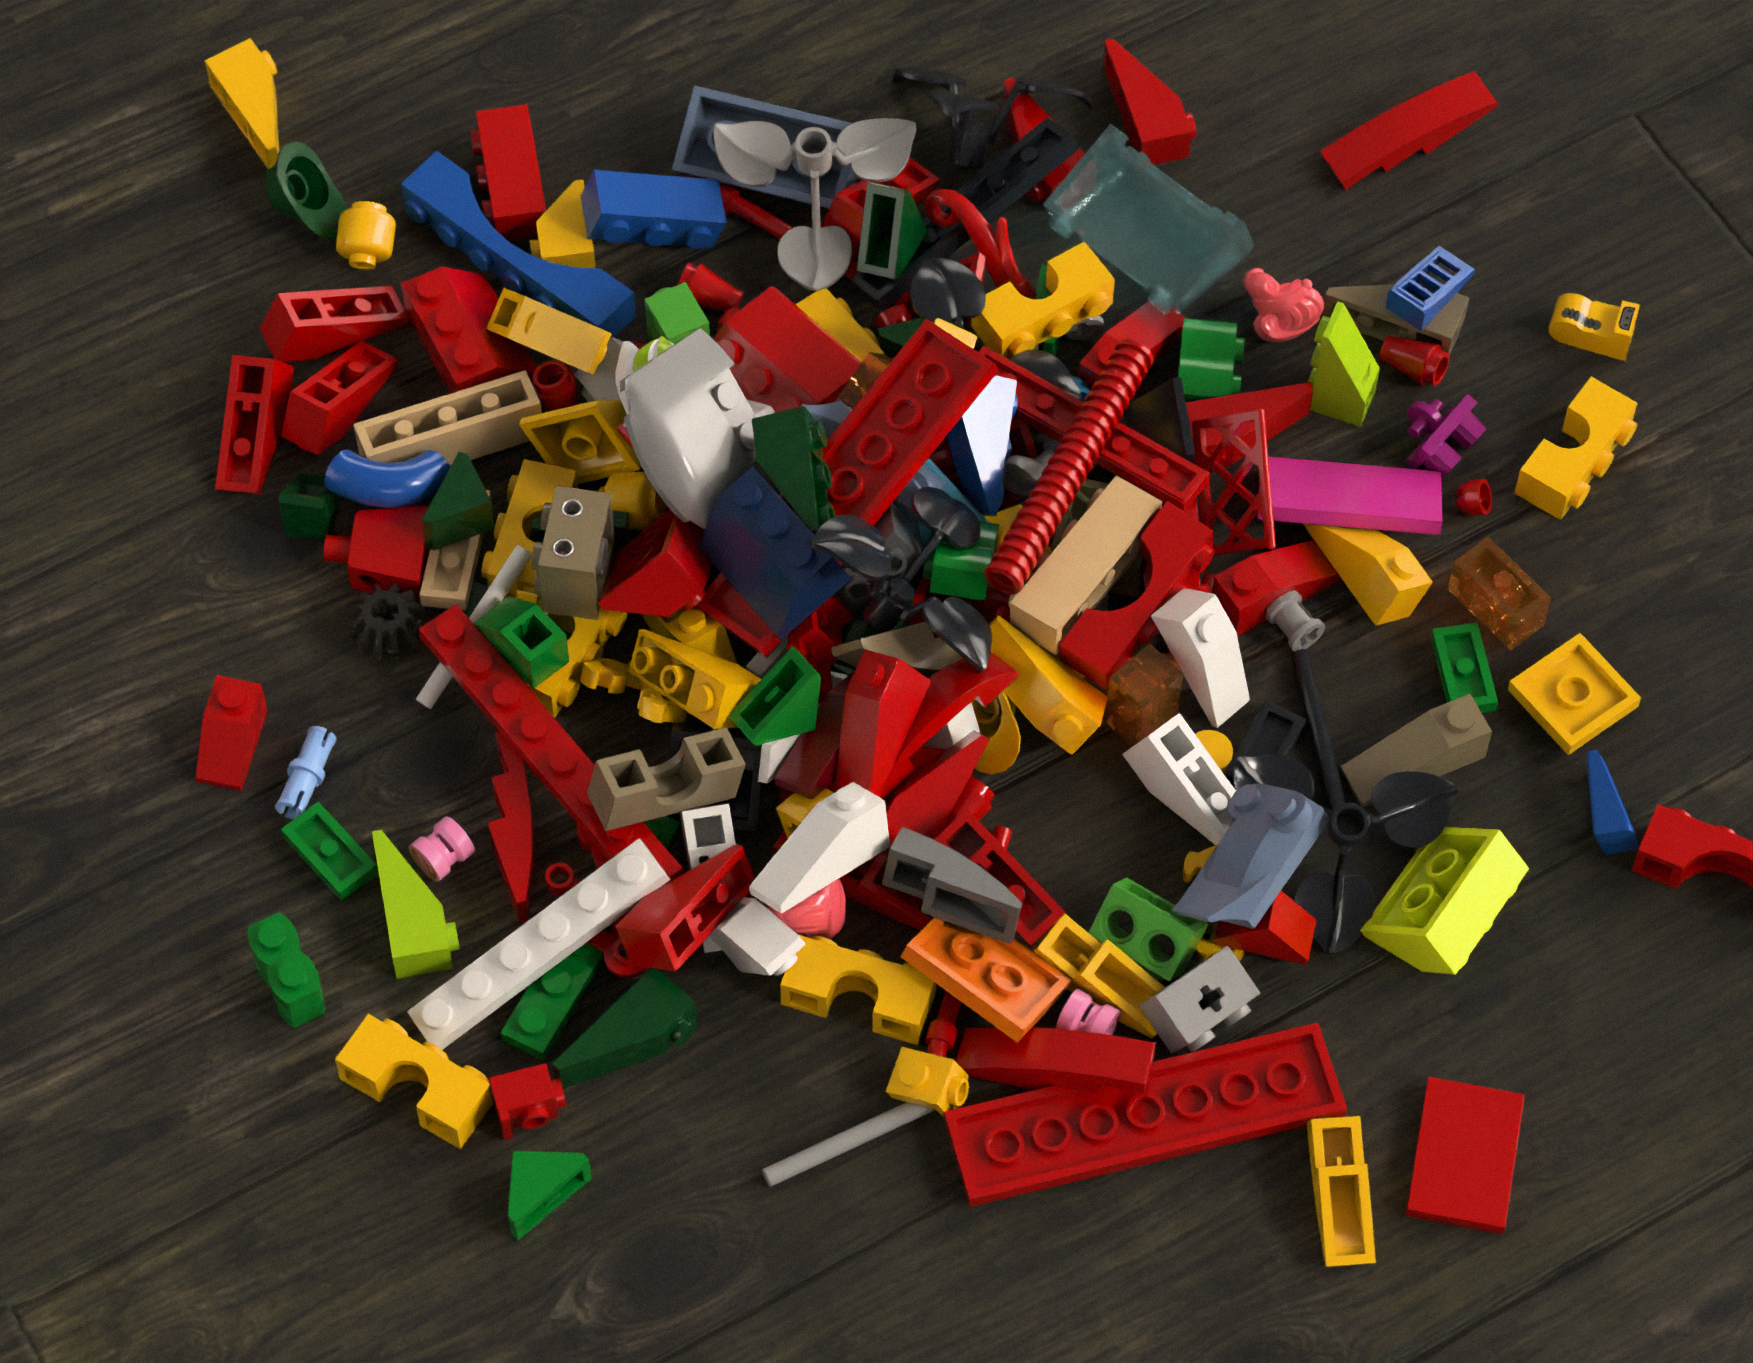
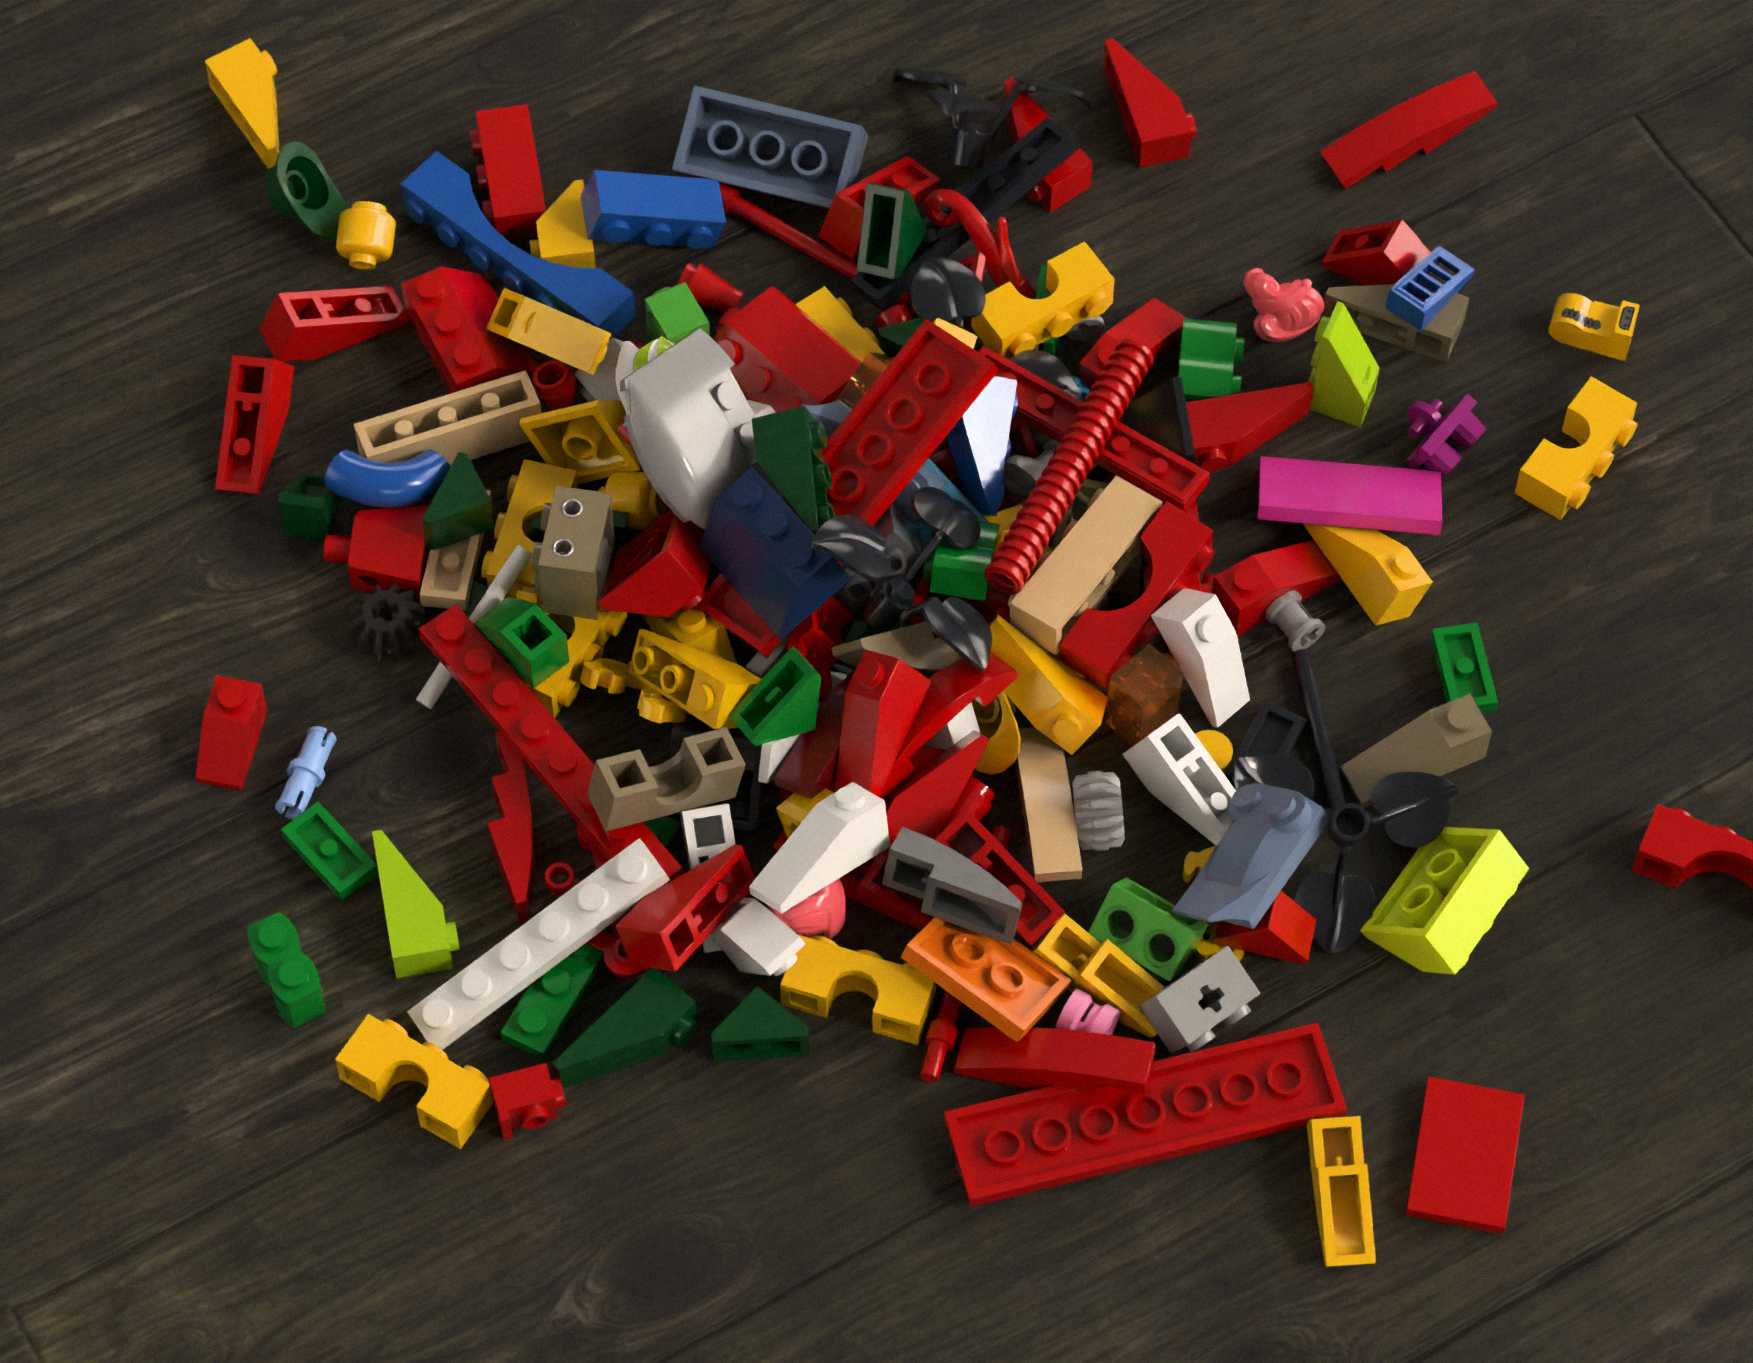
red slope [281,341,399,456] -> none
bright pink wheel [408,816,475,882] -> none
green slope [508,1151,592,1241] -> none
light grey plant [714,118,916,291] -> none
light grey bar [762,1102,936,1187] -> none
yellow bracket [886,1047,969,1117] -> none
clear light blue windscreen [1043,124,1255,315] -> none
red window [1192,408,1276,556] -> none
red cone [1379,335,1450,386] -> none
clear orange brick [1448,536,1551,651] -> none
red hinge [1455,479,1492,516] -> none
yellow plate [1508,633,1641,755] -> none
blue slope [1586,750,1640,855] -> none
none -> dark green slope [712,986,810,1062]
none -> tan slope [1015,727,1083,883]
none -> light grey gear [1072,771,1125,852]
none -> red slope [1321,219,1430,286]

